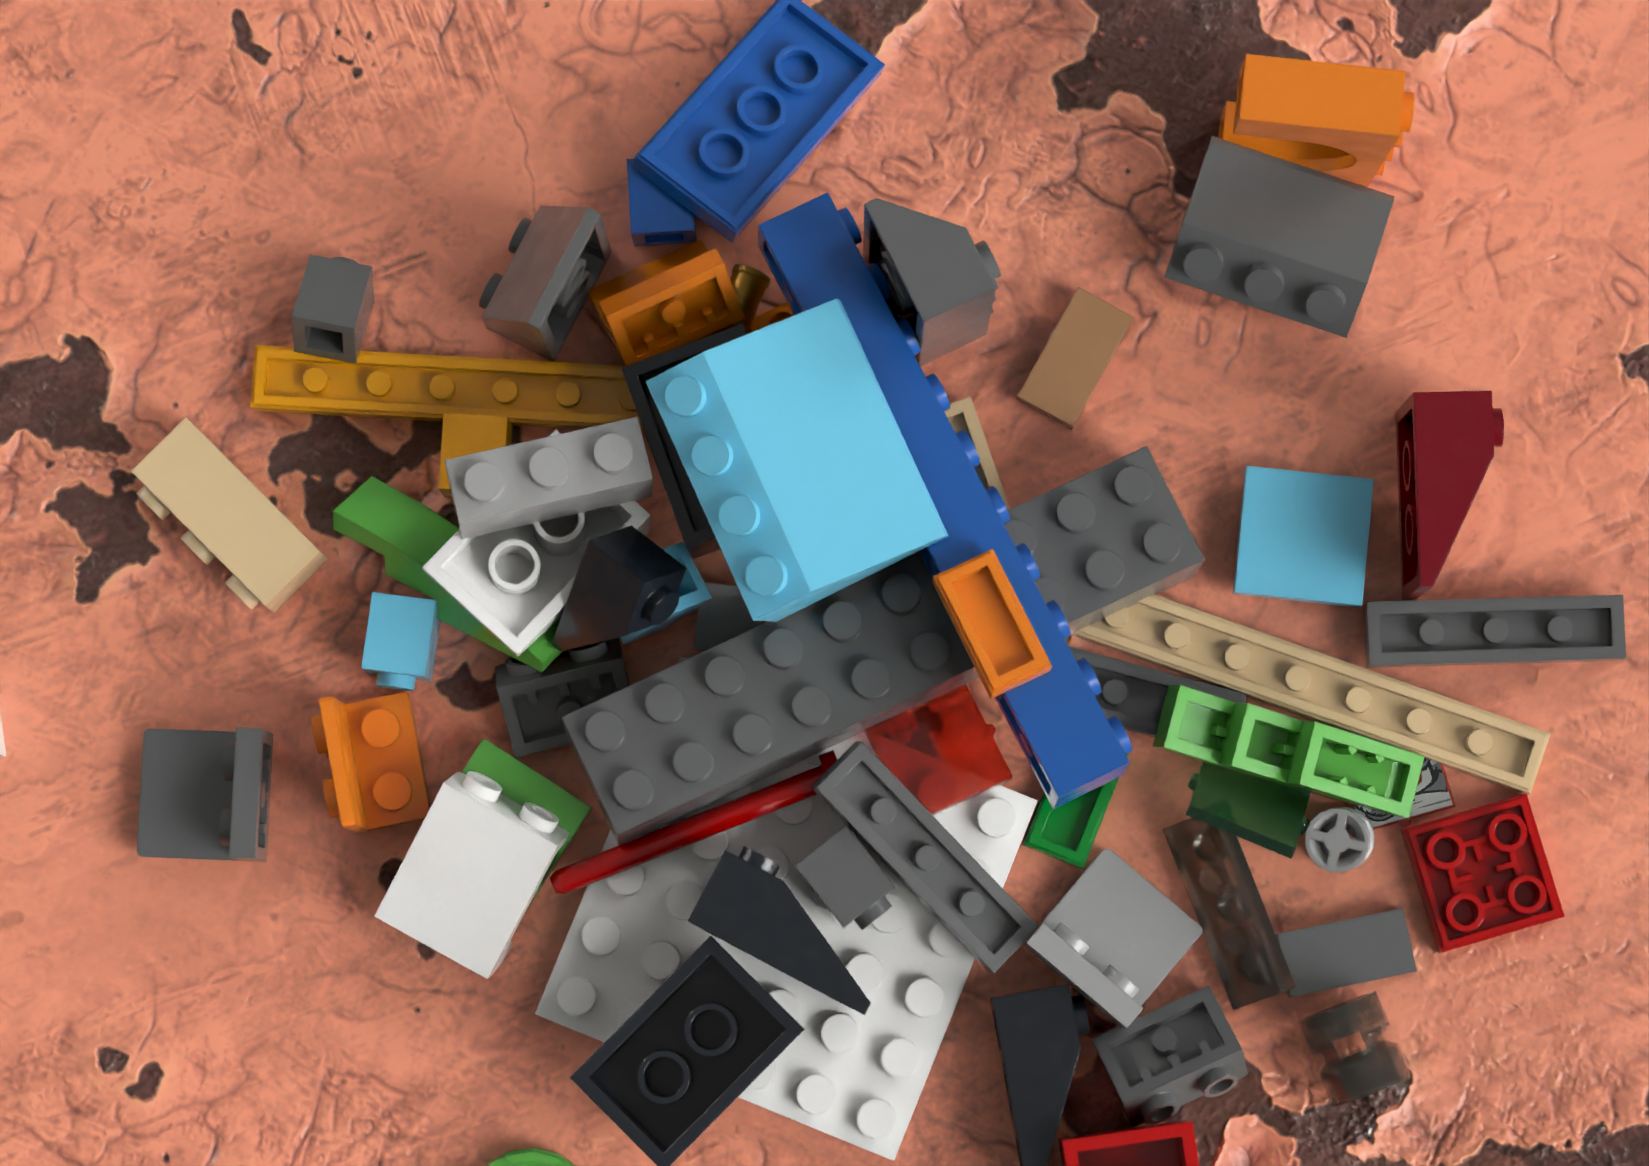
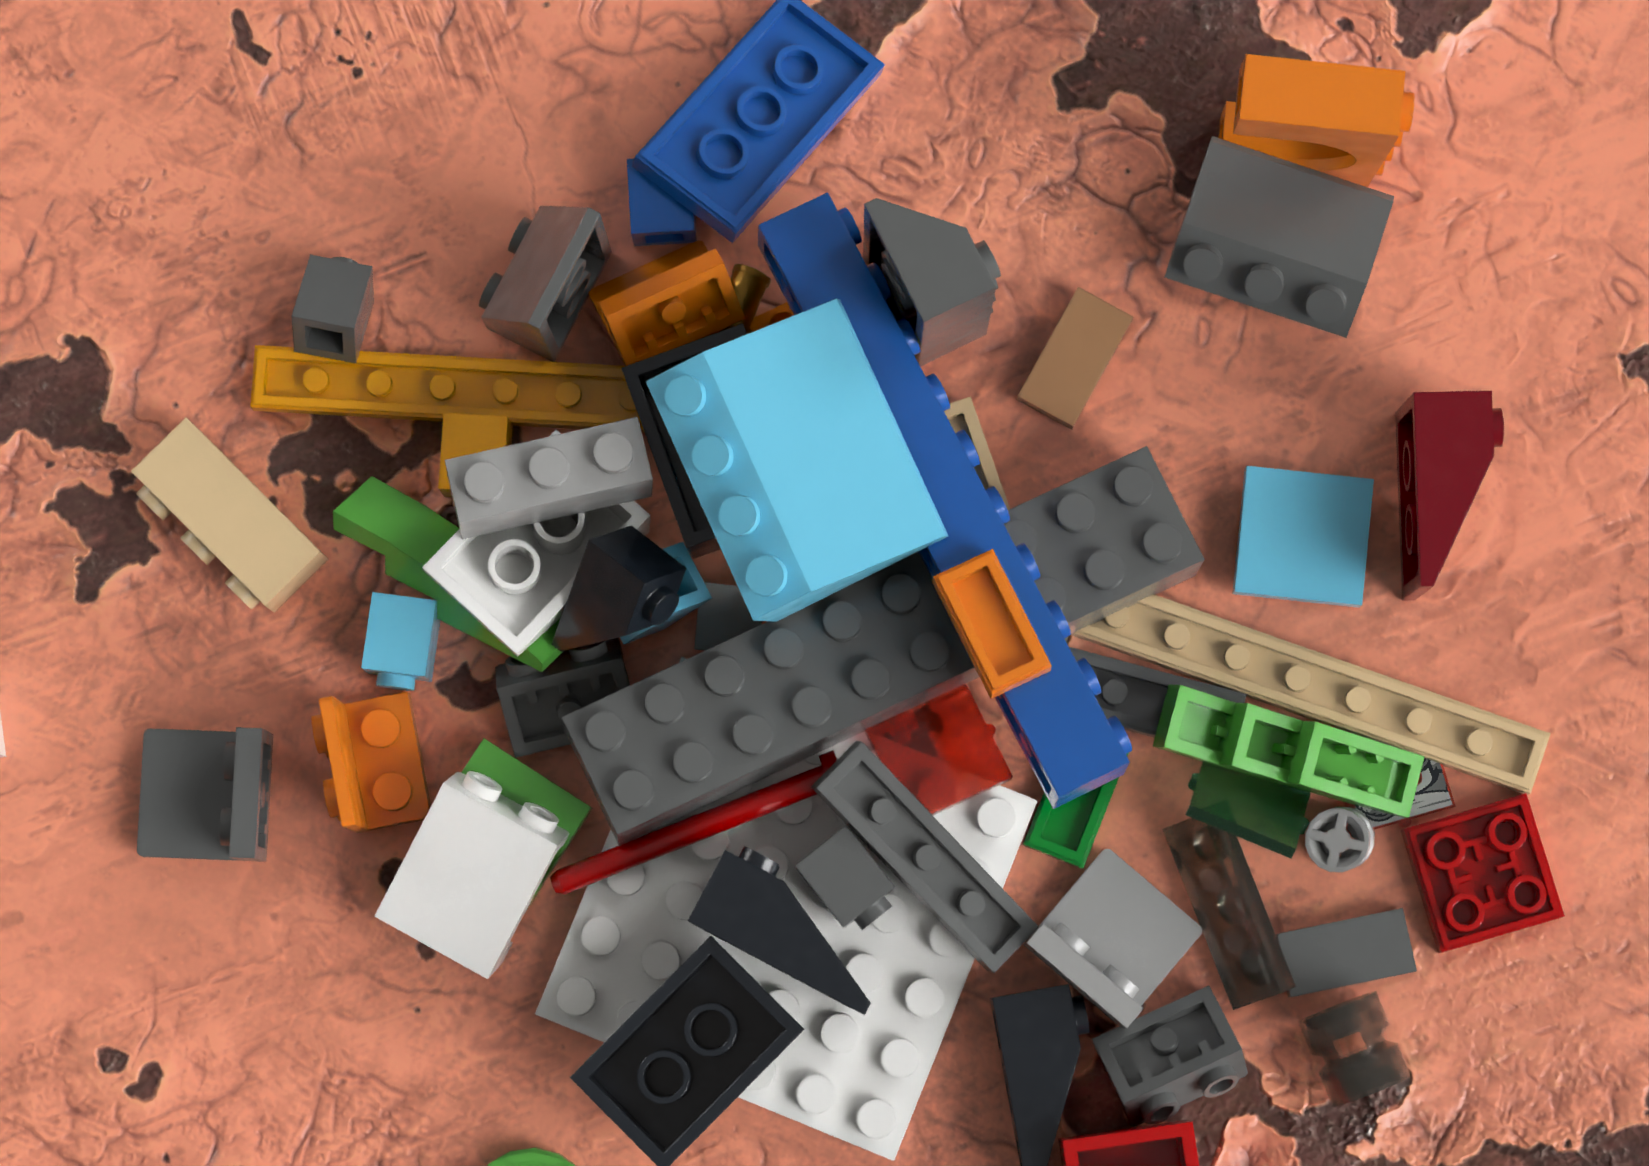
dark grey plate [1363,595,1626,668] -> none

